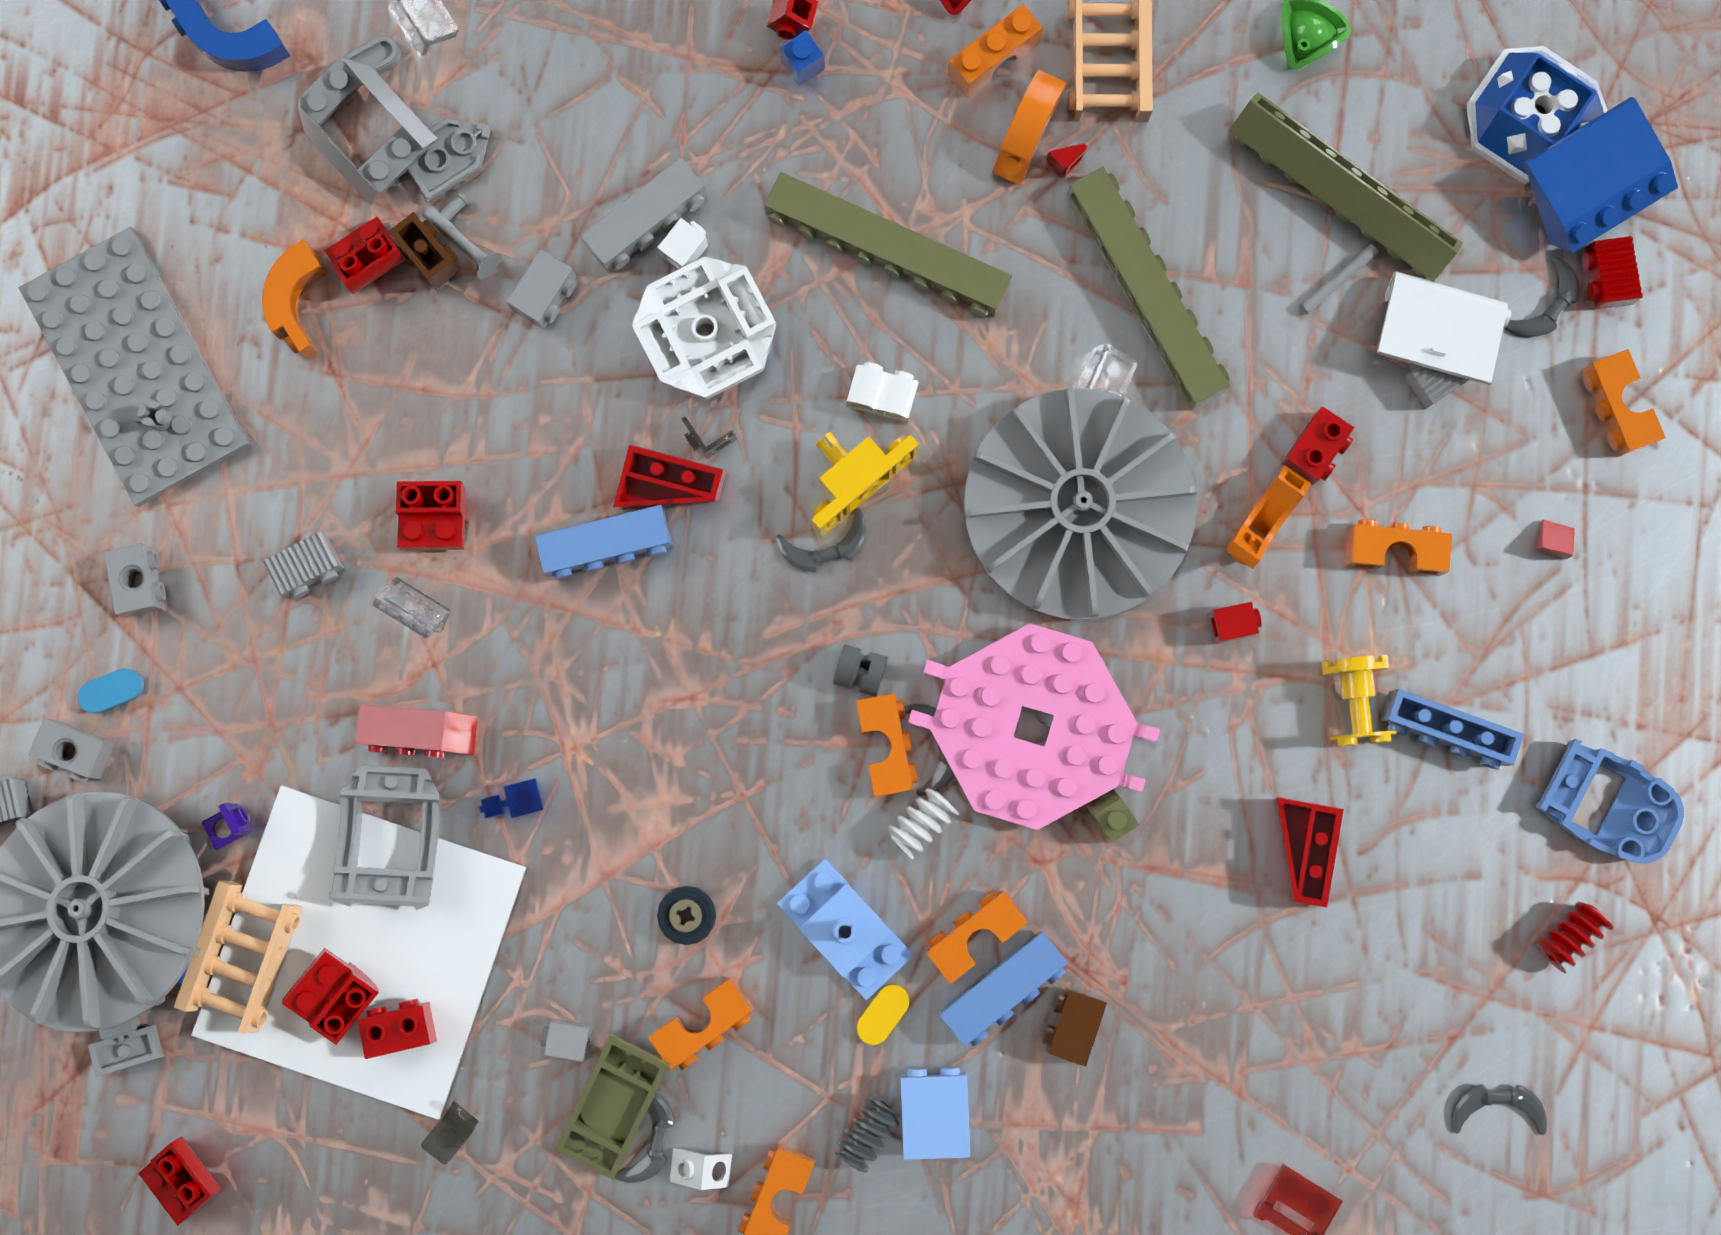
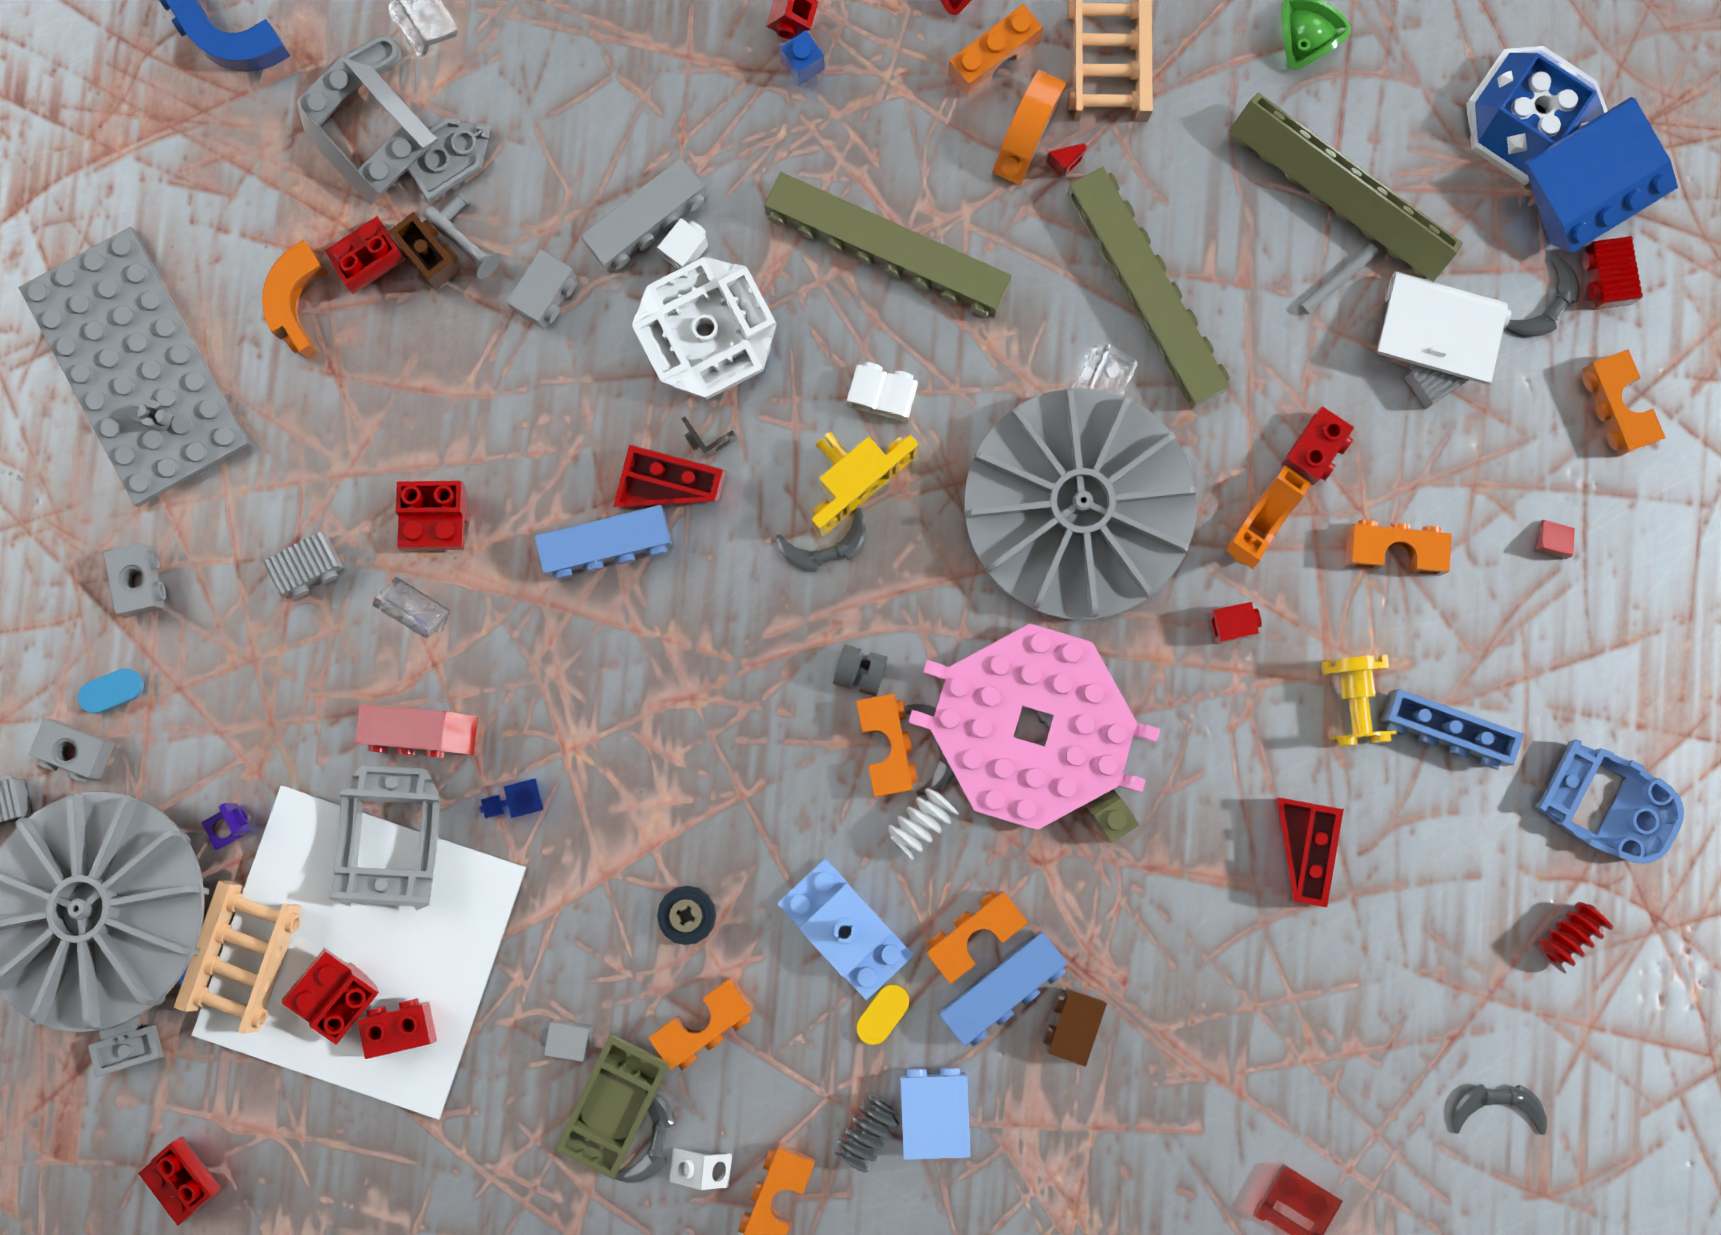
clear smoke bracket [421,1101,479,1165] -> none

